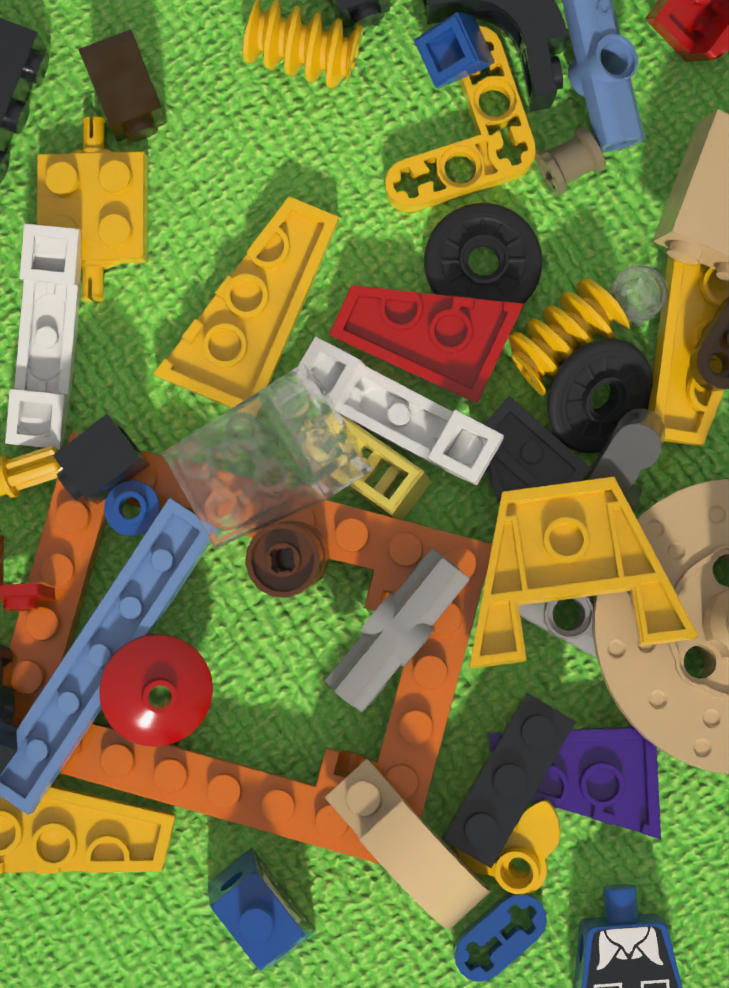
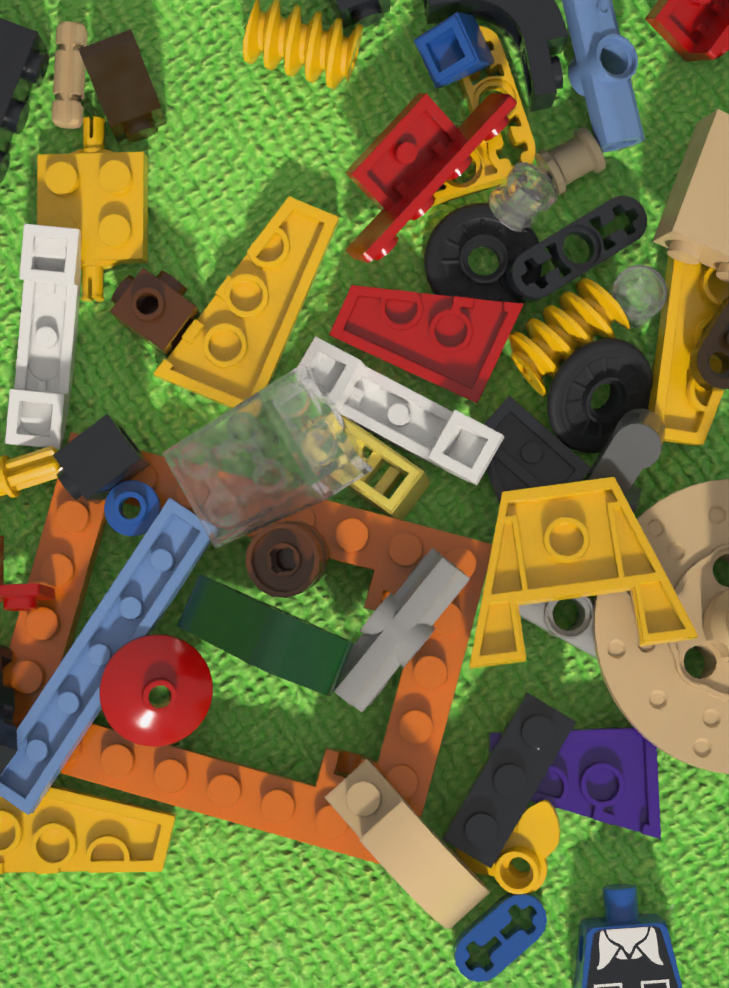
blue torso [208,847,316,971] -> none
none -> tan axle [51,21,87,129]
none -> reddish brown brick [110,268,200,358]
none -> dark green beam [177,574,354,696]
none -> red bracket [345,93,517,263]
none -> clear wheel [488,162,558,232]
none -> black beam [505,196,647,303]

